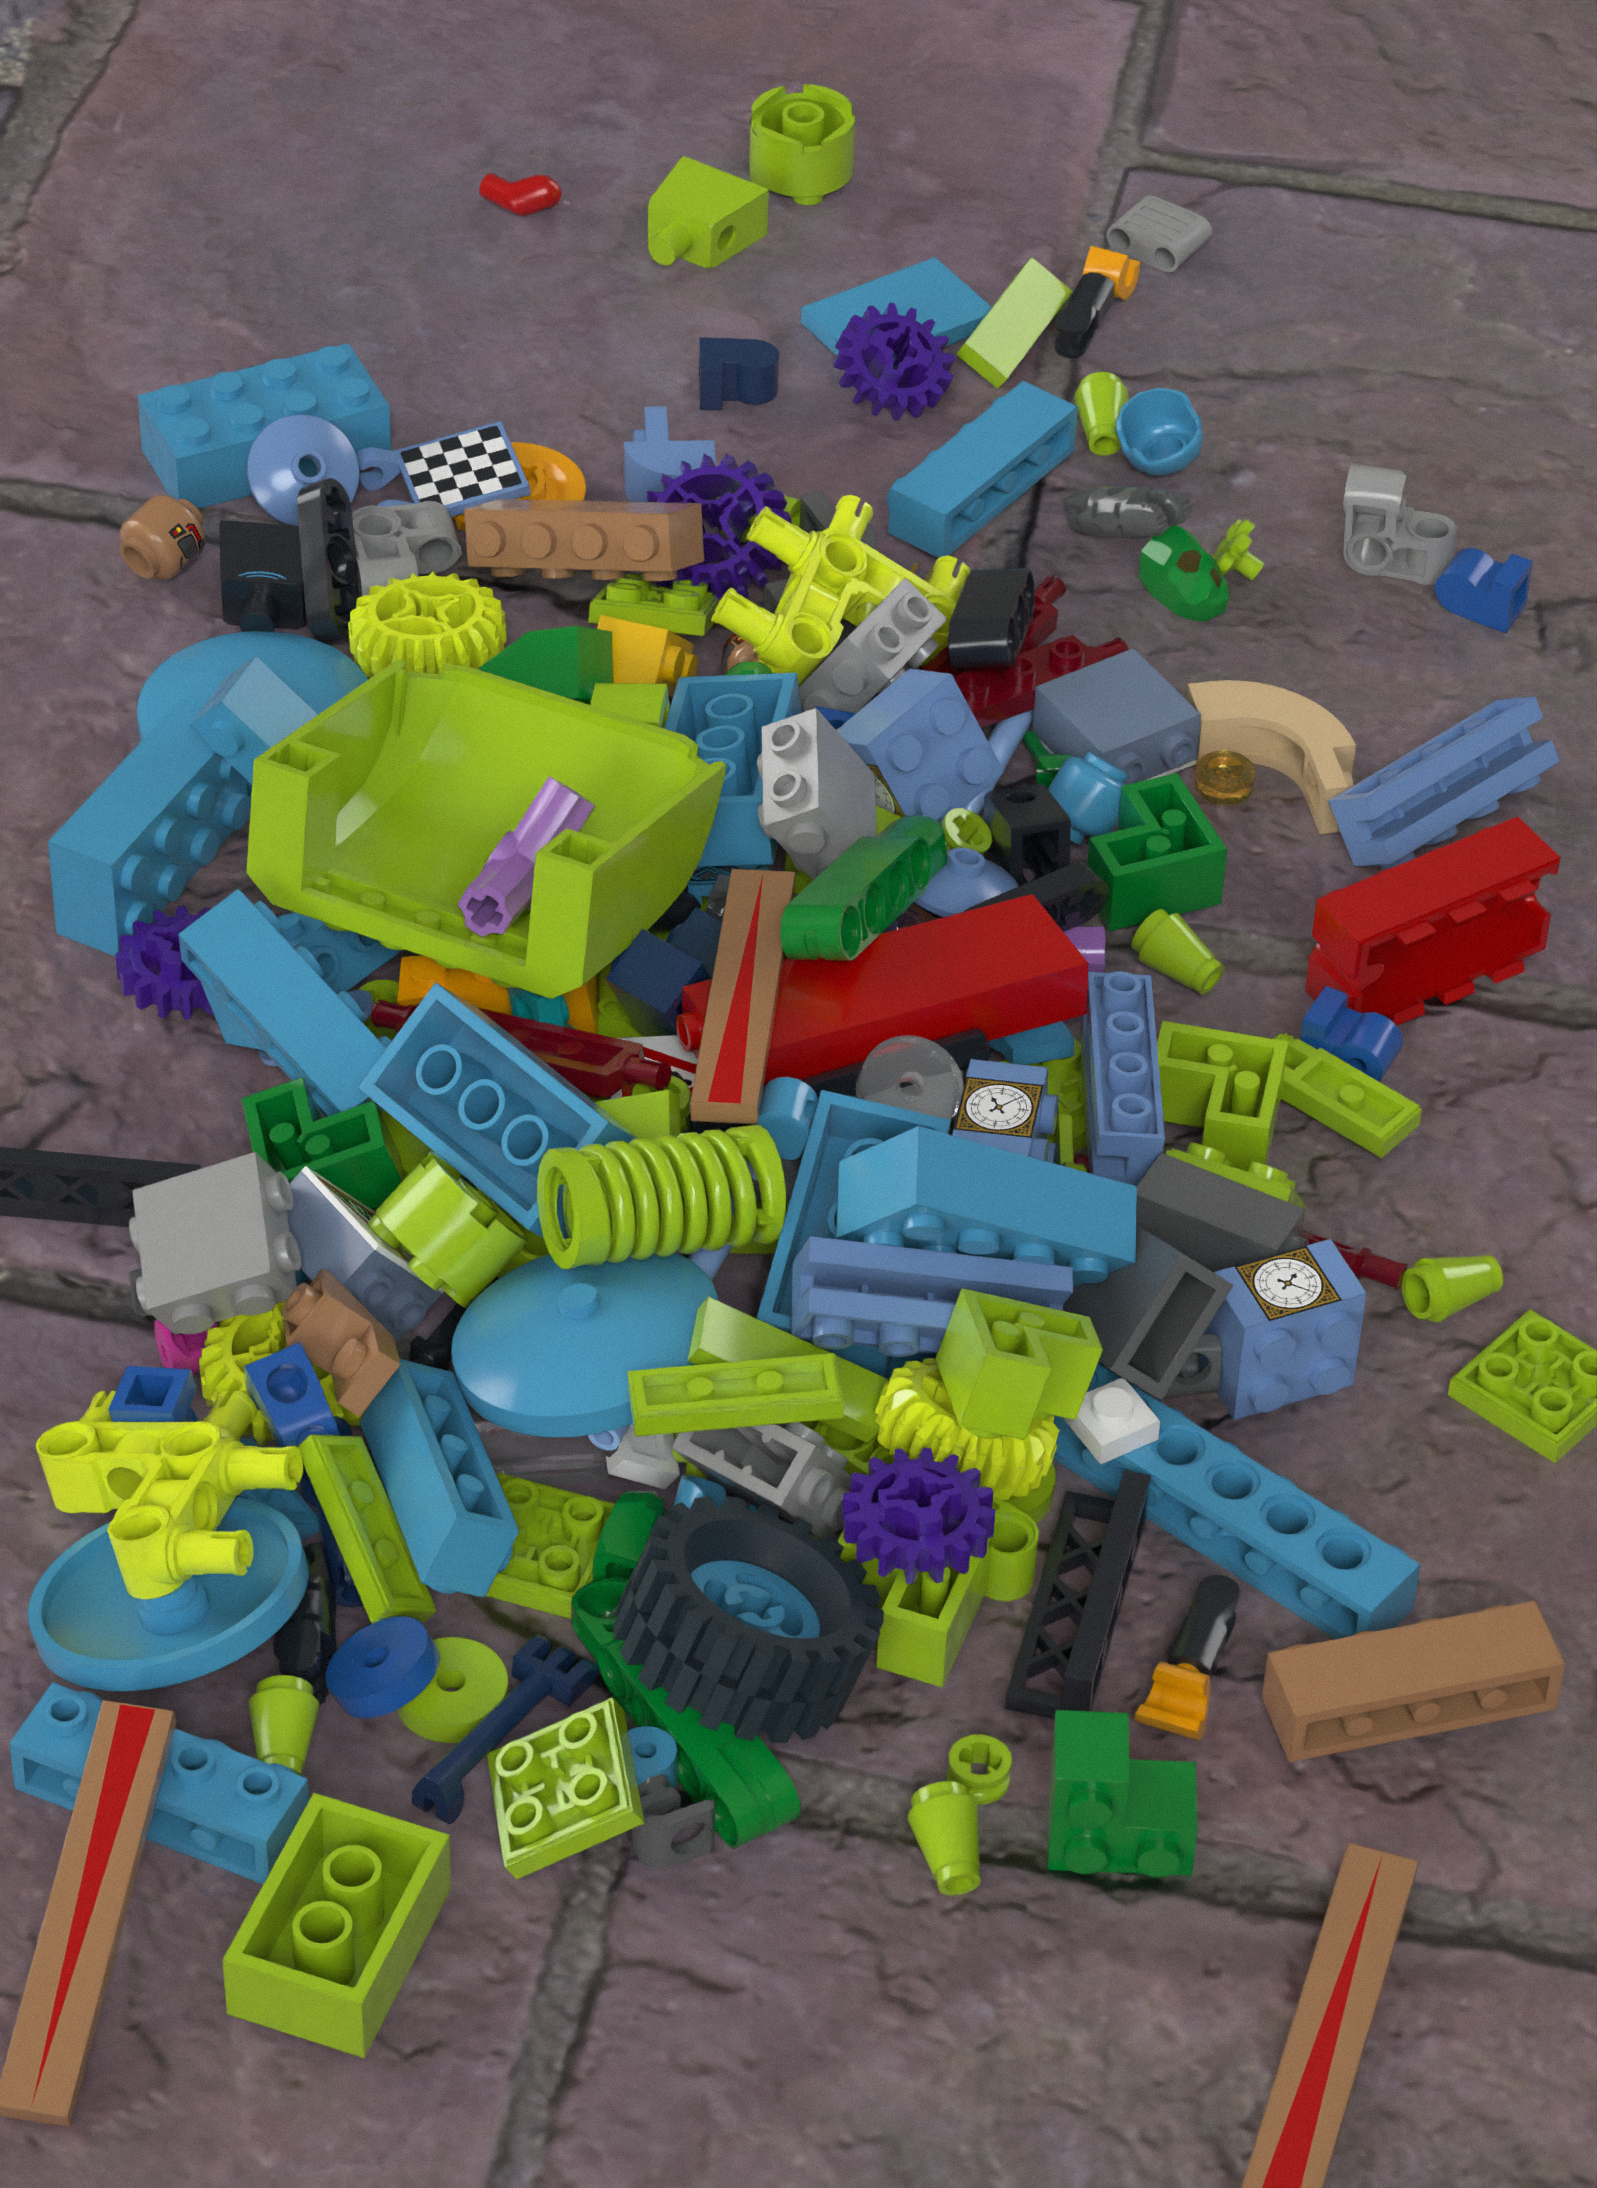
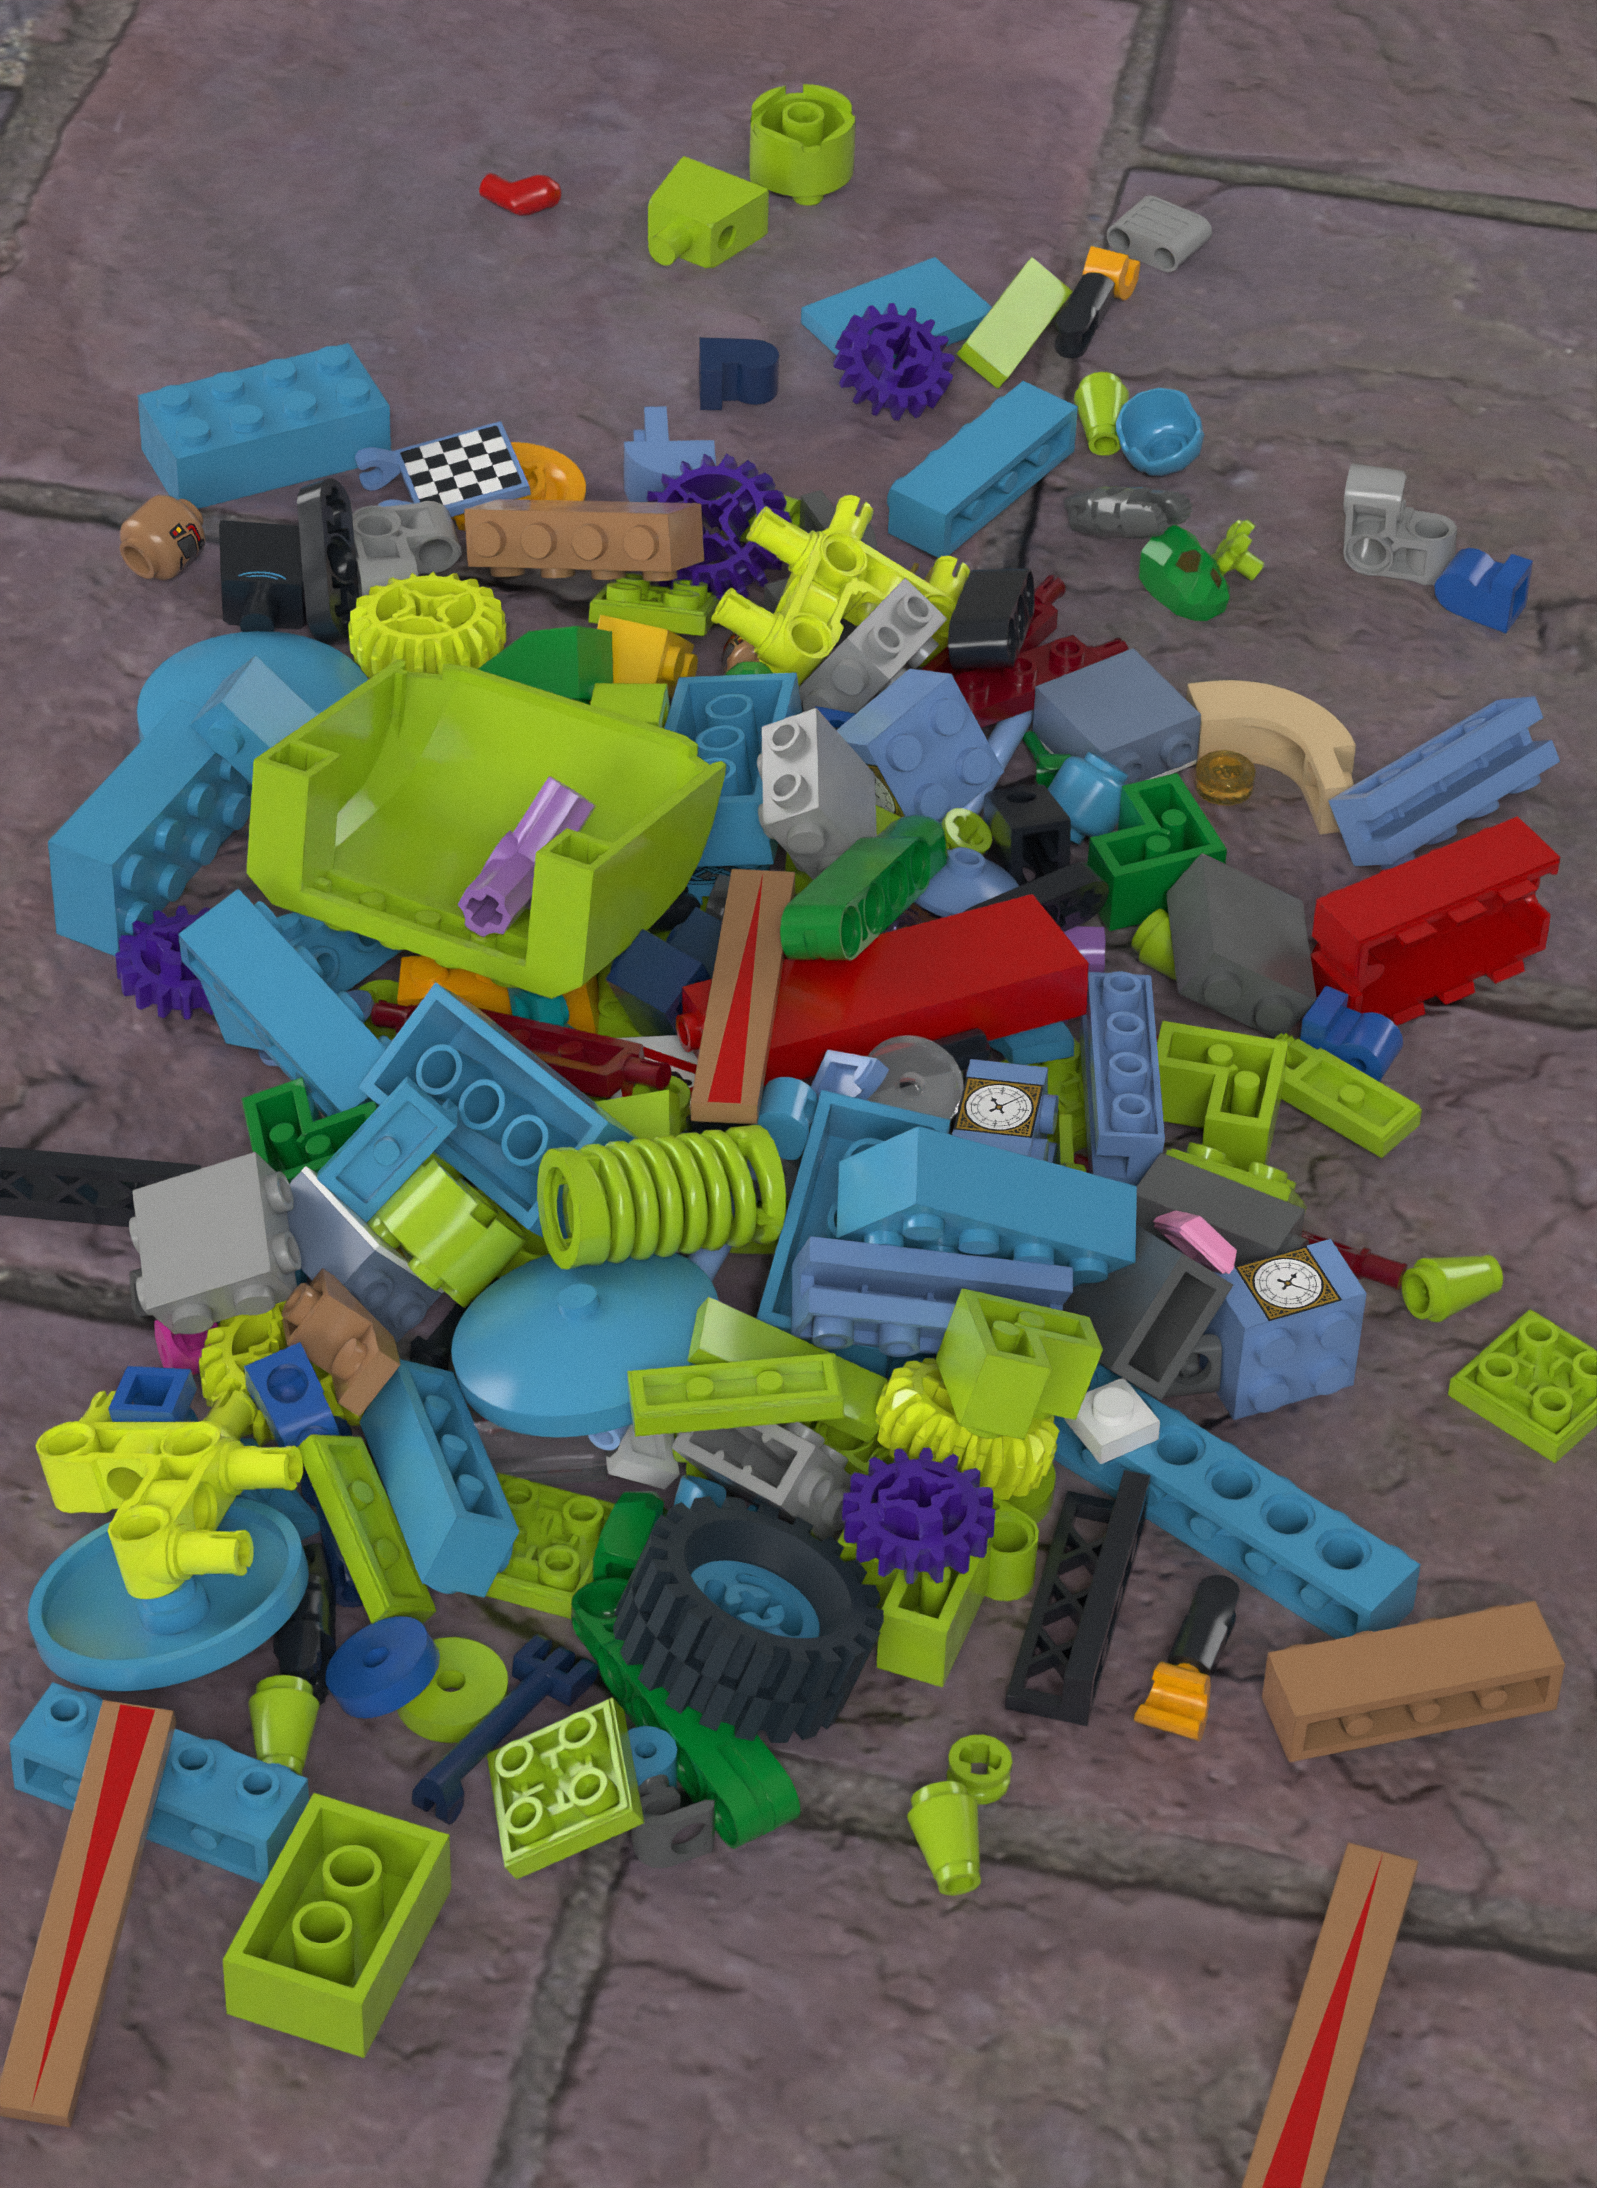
medium blue dish [246,415,359,526] -> none
green brick [1047,1710,1198,1877] -> none
none -> dark azure panel [317,1076,458,1223]
none -> medium blue tile [811,1050,889,1100]
none -> bright pink tile [1153,1210,1237,1274]
none -> dark grey brick [1166,853,1317,1038]

